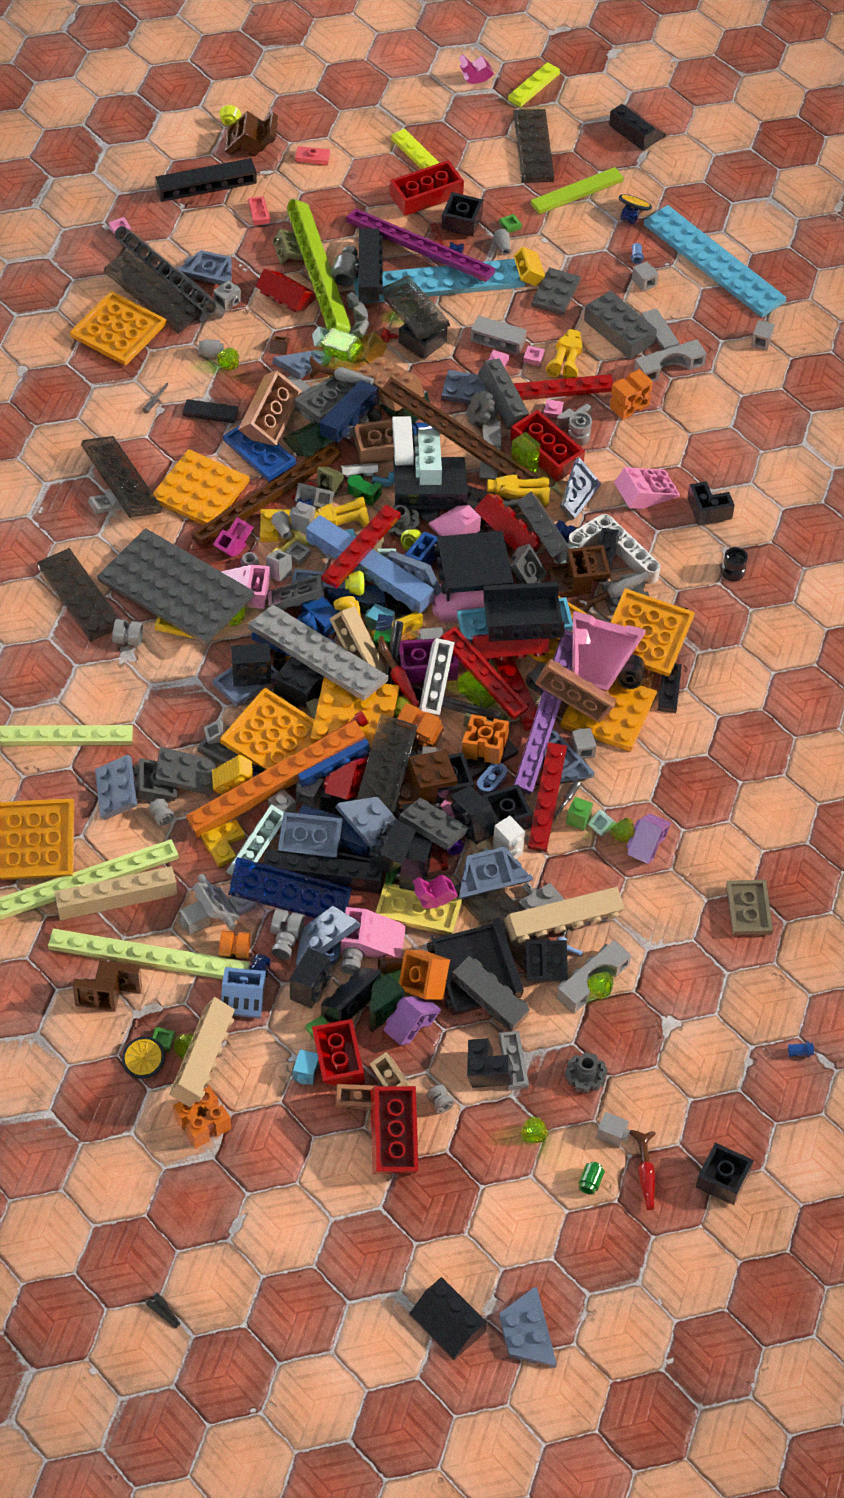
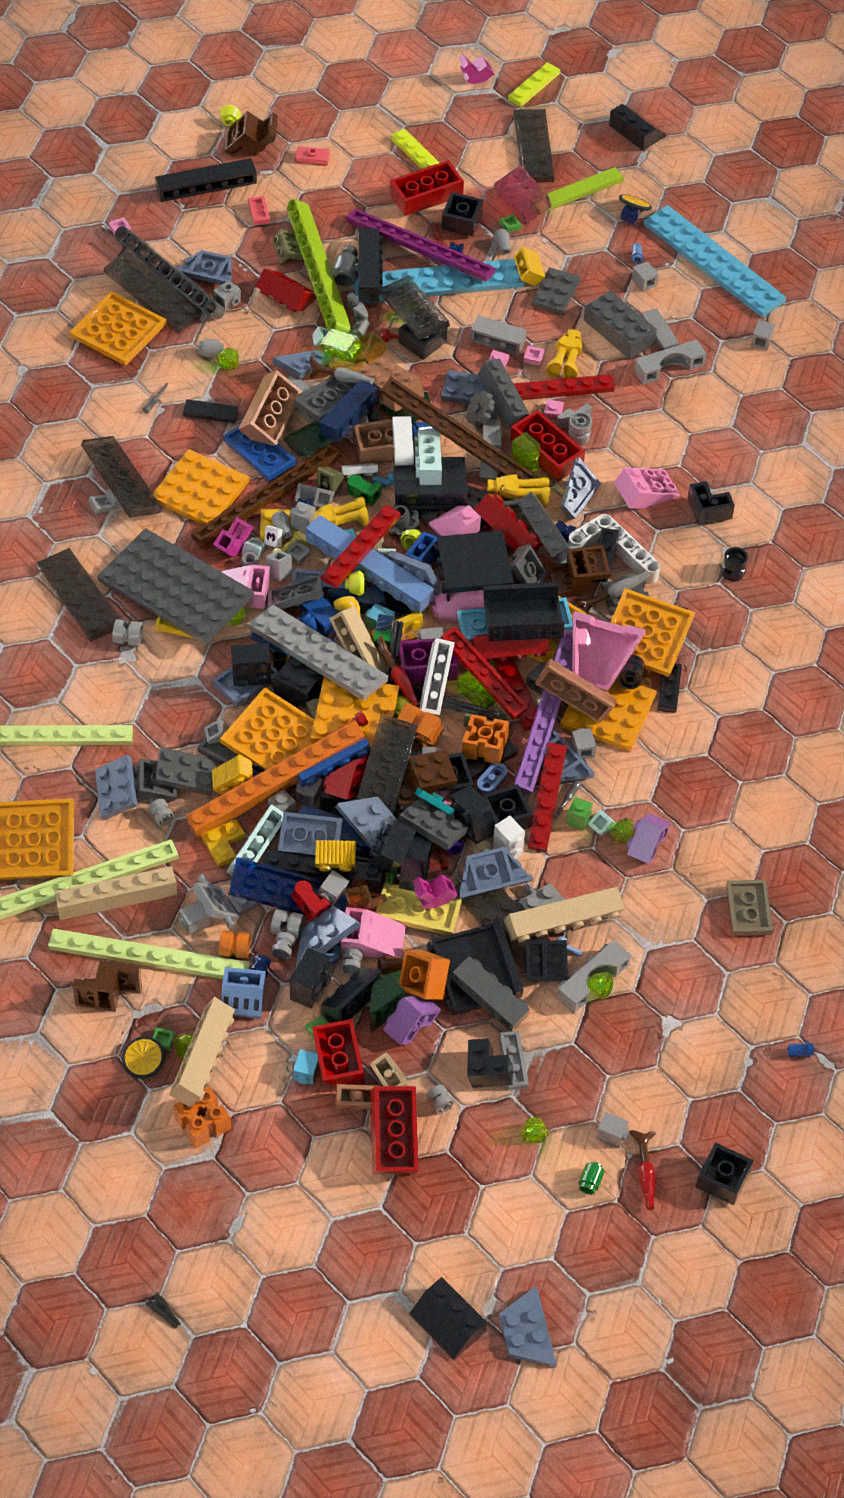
reddish brown slope [270,336,290,355] -> none
dark grey plant [565,1052,607,1094] -> none
orange brick [610,369,653,420] -> none
none -> light aqua slope [242,538,268,559]
none -> white tile [264,526,283,548]
none -> red leg [292,881,330,921]
none -> yellow brick [315,840,356,872]
none -> light grey brick [316,870,349,906]
none -> clear orange panel [344,885,388,909]
none -> teal plate [415,787,455,815]
none -> clear pink piece [494,165,552,225]

